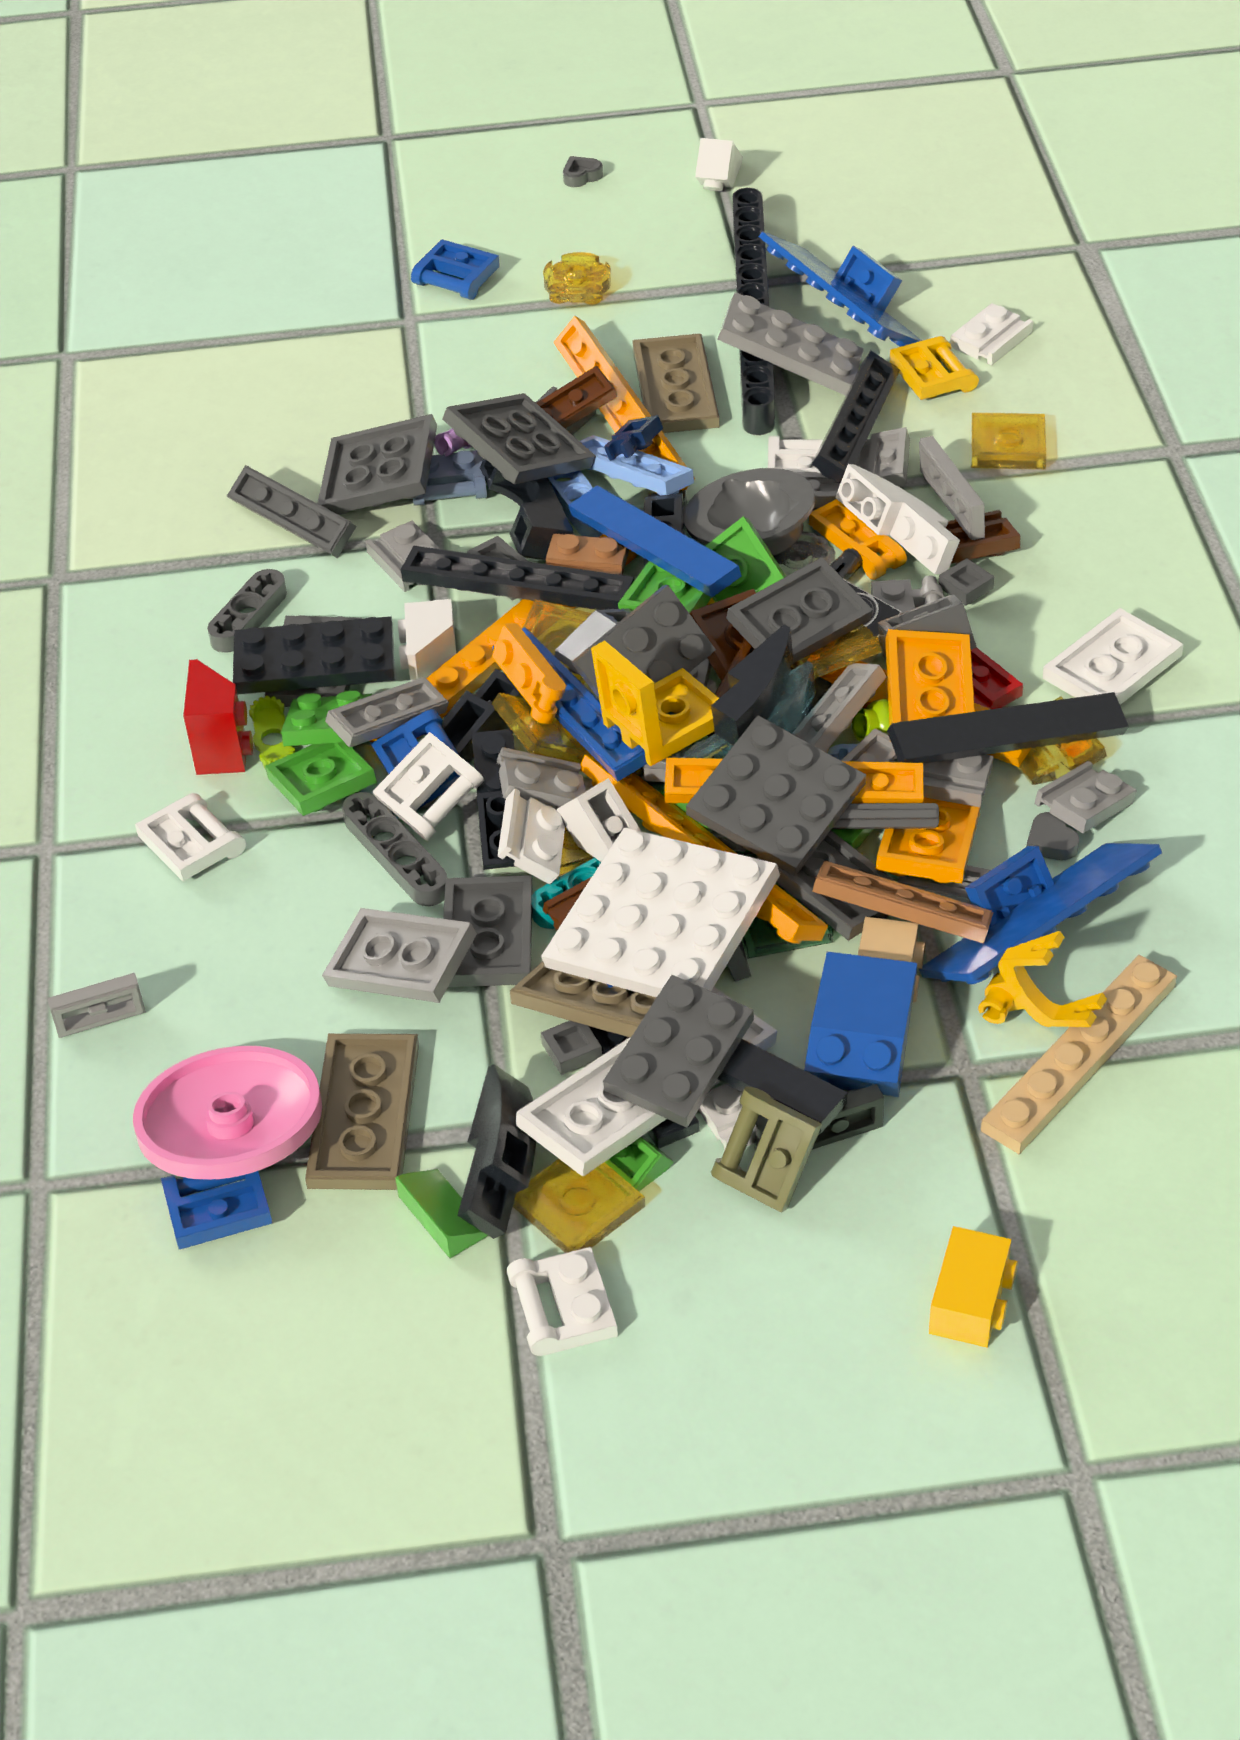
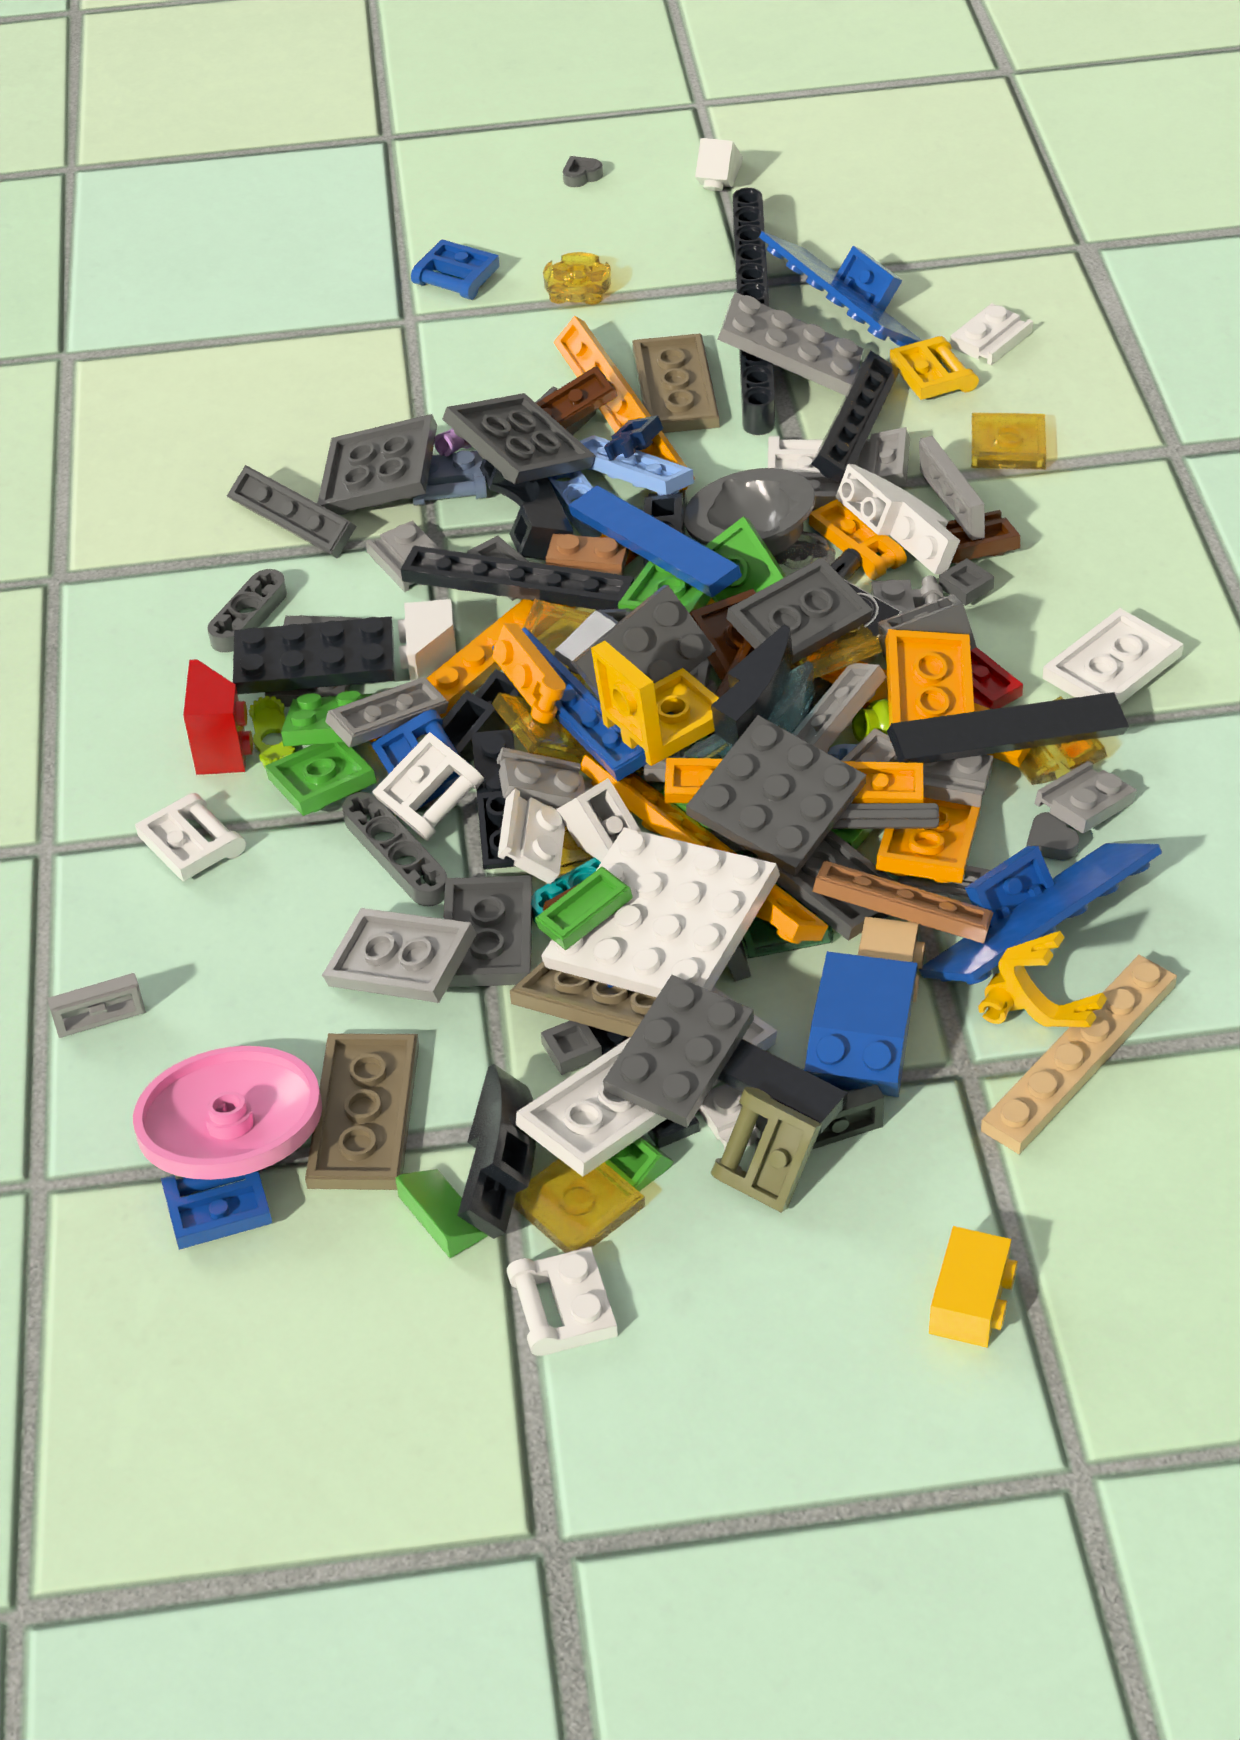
none -> bright green tile [535,866,633,950]

